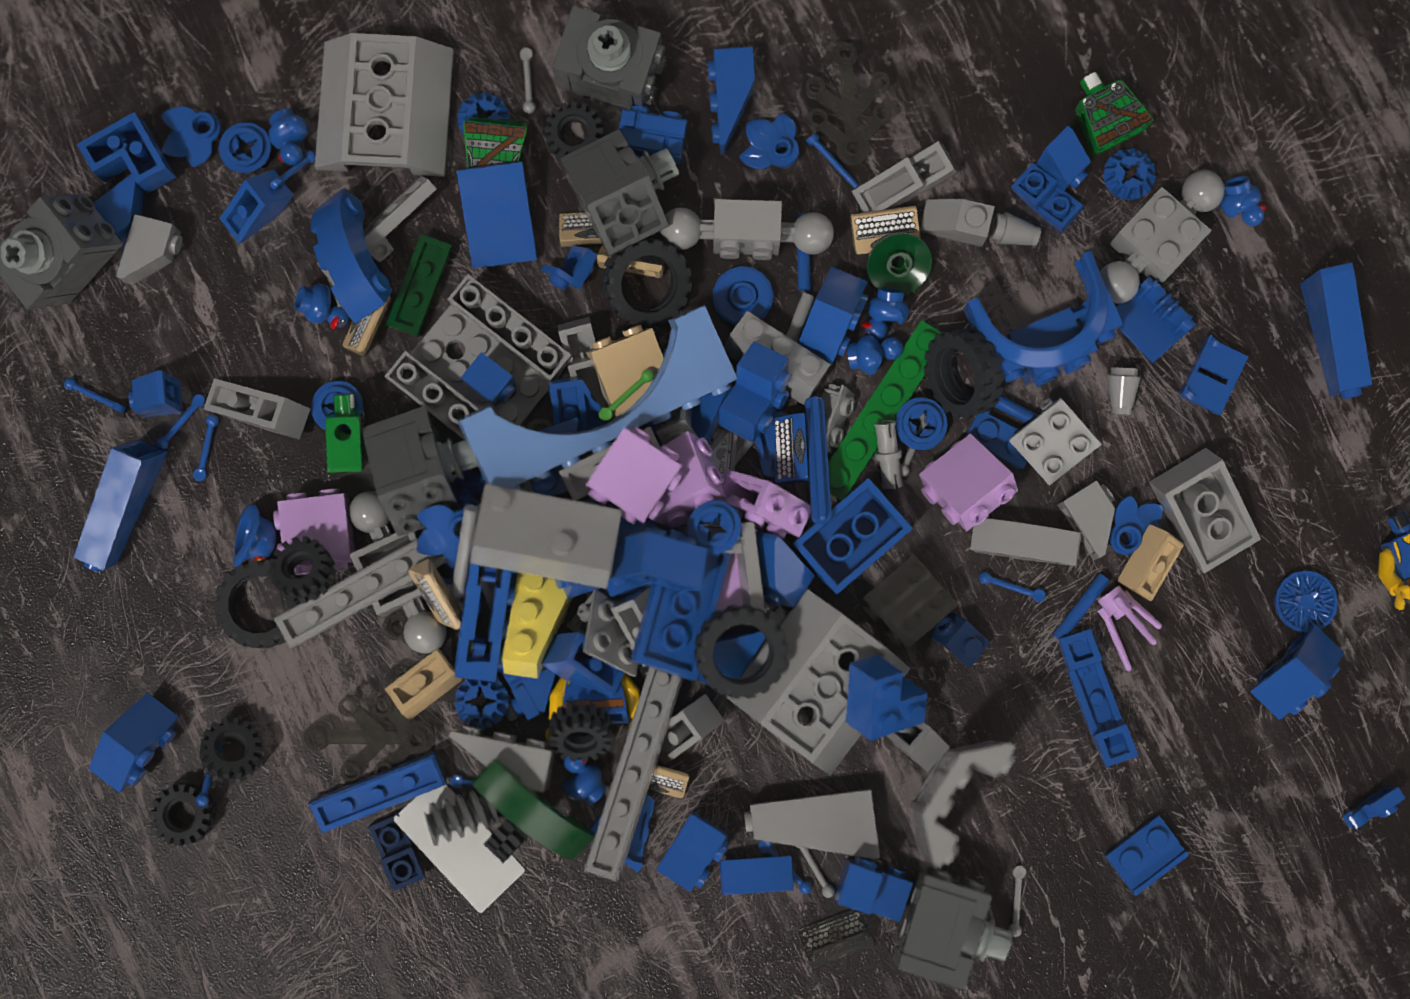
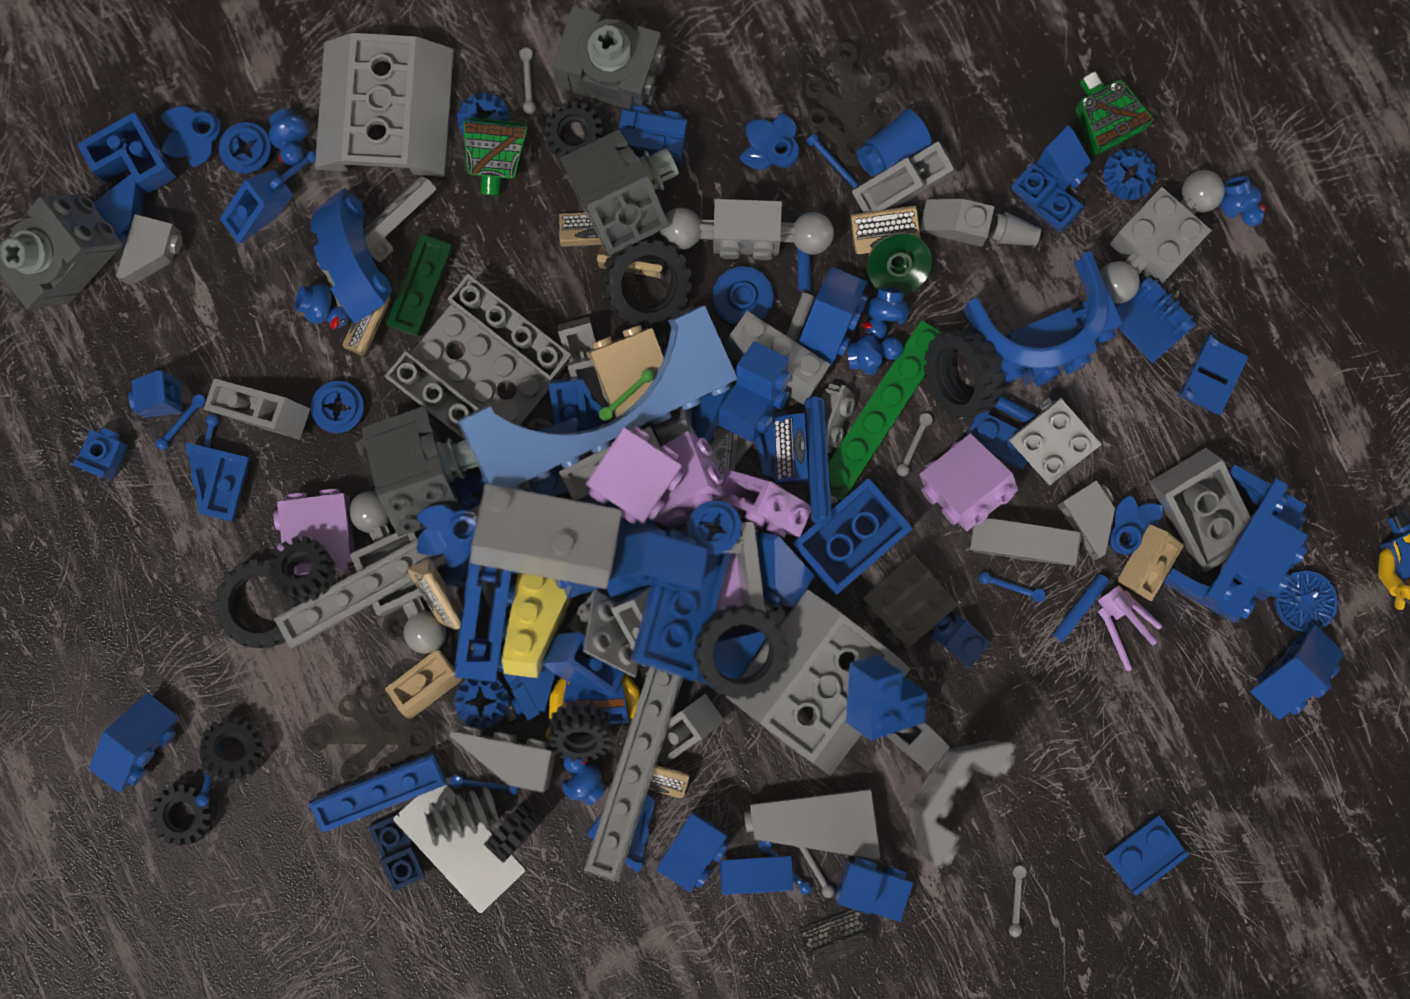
blue hinge [64,377,126,414] -> none
slope [73,439,167,571] -> none
blue hat [233,504,277,567] -> none
green torso [325,393,369,473] -> none
light grey bar [451,505,478,598] -> none
blue tile [457,161,537,269] -> none
blue brick [461,352,516,407] -> none
dark green slope [472,758,595,860] -> none
blue bracket [541,246,597,290] -> none
blue slope [708,47,755,154] -> none
light grey pin [874,420,903,489] -> none
dark grey piece [892,866,1013,991] -> none
blue gear [895,397,947,450] -> none
blue slope [1058,629,1139,767] -> none
light grey cone [1107,367,1141,415] -> none
blue slope [1300,262,1372,400] -> none
blue plate [1342,786,1406,829] -> none
none -> blue brick [72,427,128,481]
none -> blue wing [185,442,251,522]
none -> blue plant [856,108,931,177]
none -> blue piece [1163,464,1308,623]

